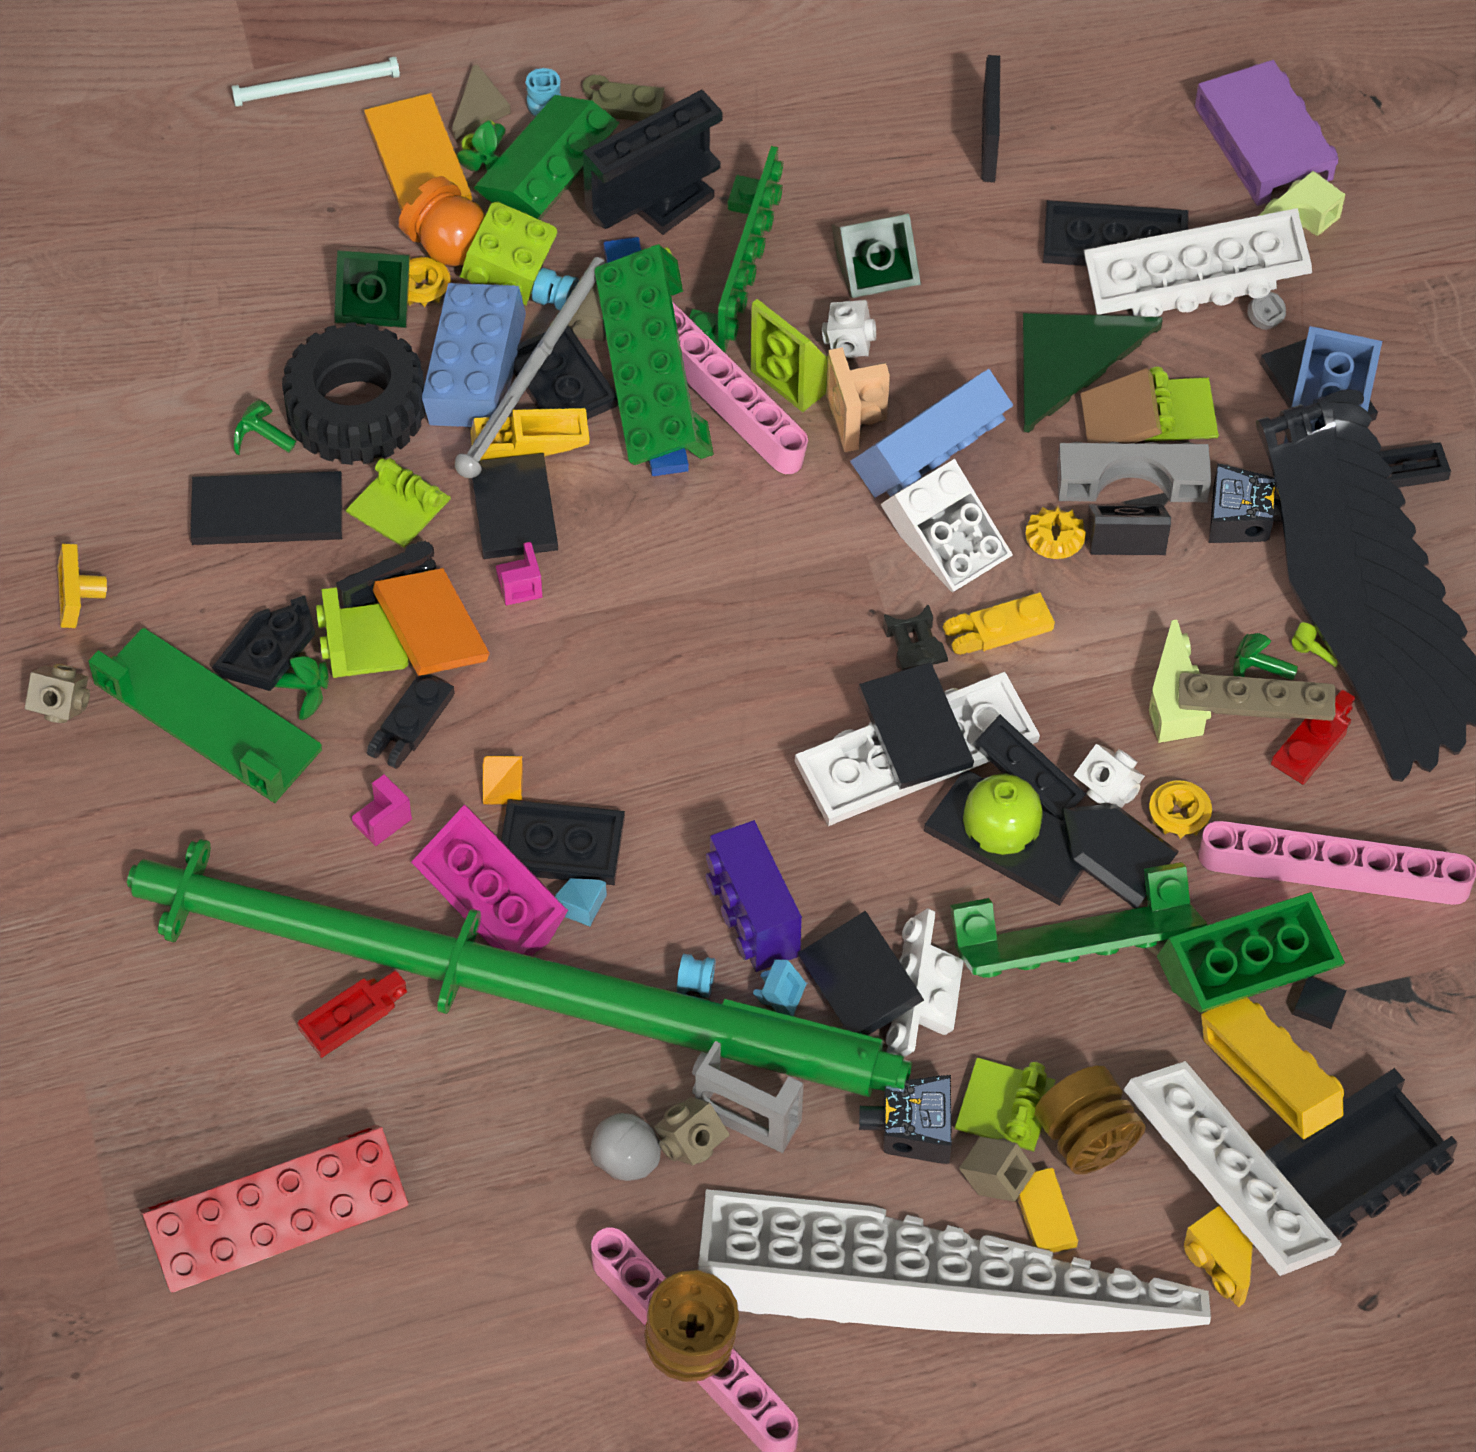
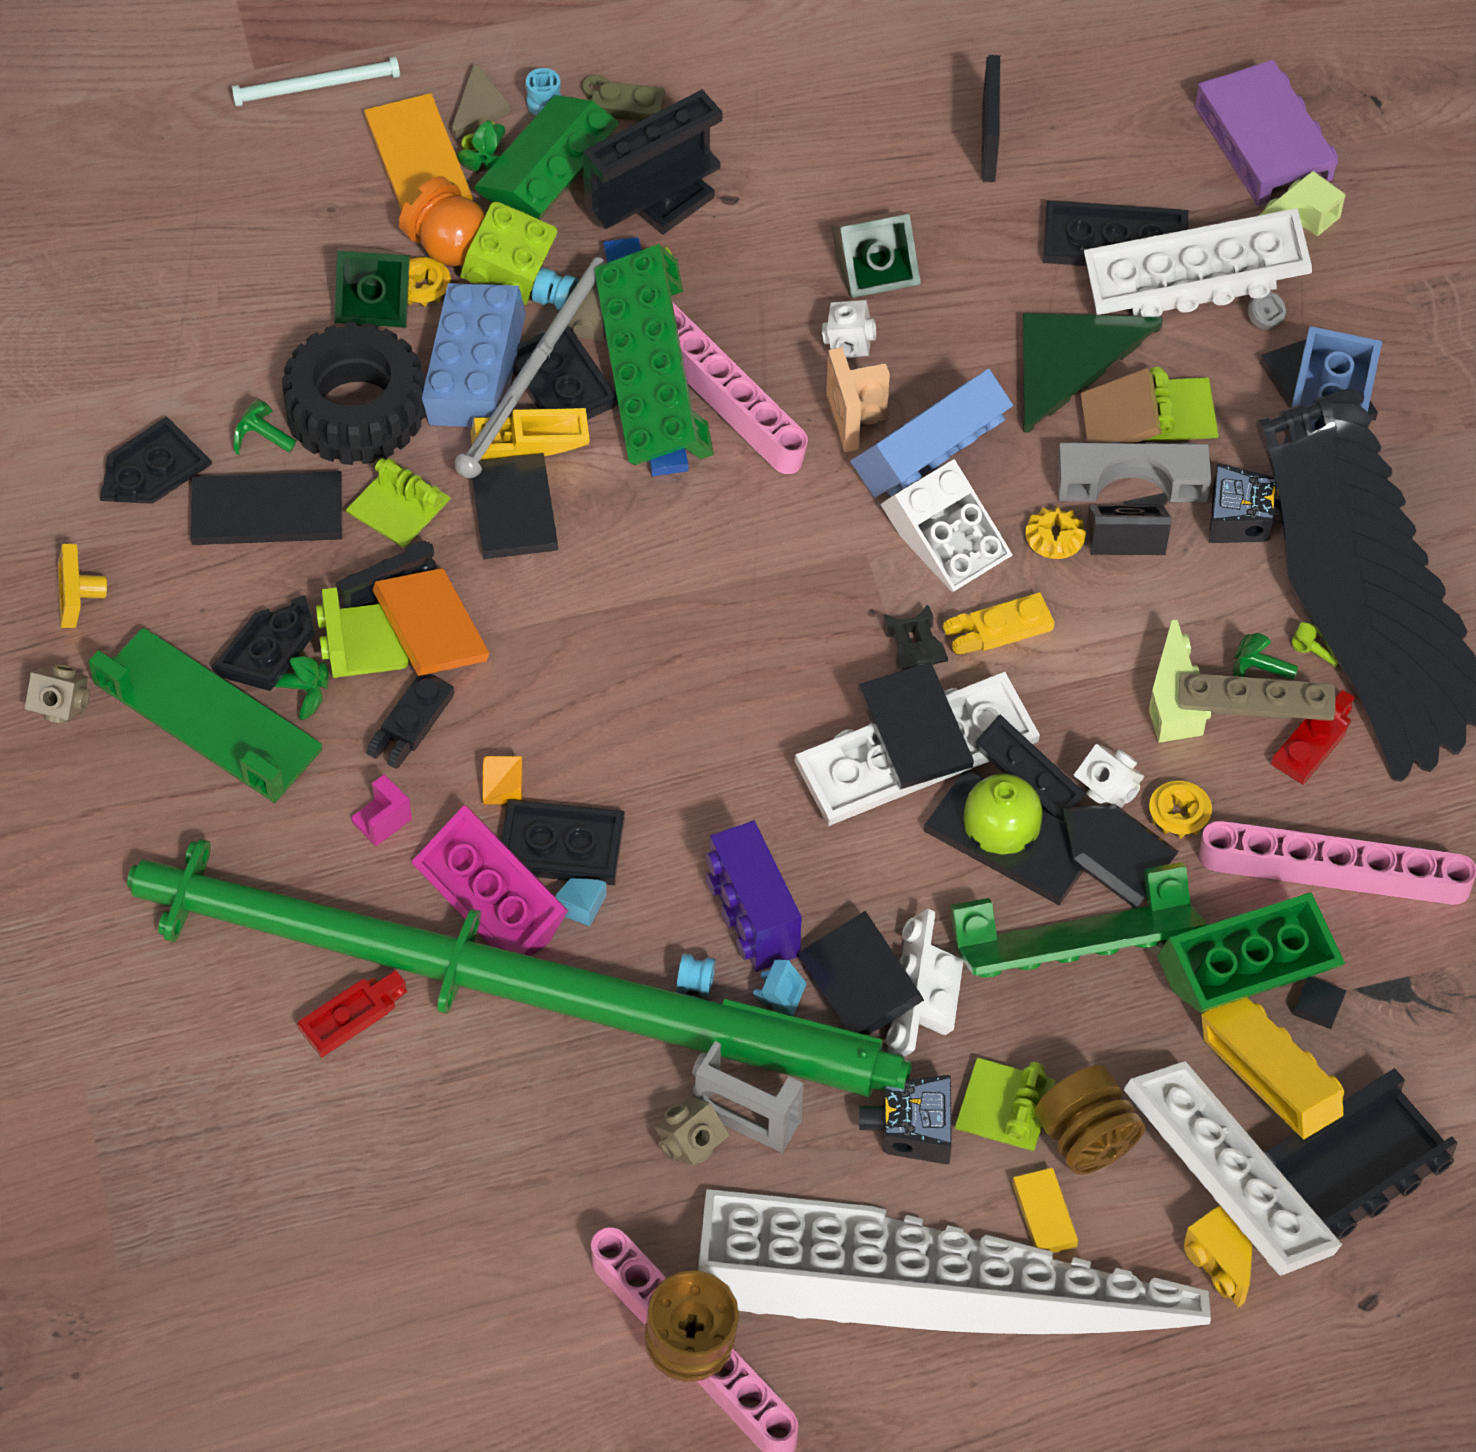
bracket [140,1124,408,1292] -> none
dark pink panel [496,542,542,606] -> none
light grey hair [590,1113,661,1181] -> none
green bracket [689,146,783,353] -> none
lime slope [751,299,828,412] -> none
dark tan brick [959,1137,1036,1202] -> none
black tile [1378,442,1451,488] -> none
none -> black tile [100,416,212,504]

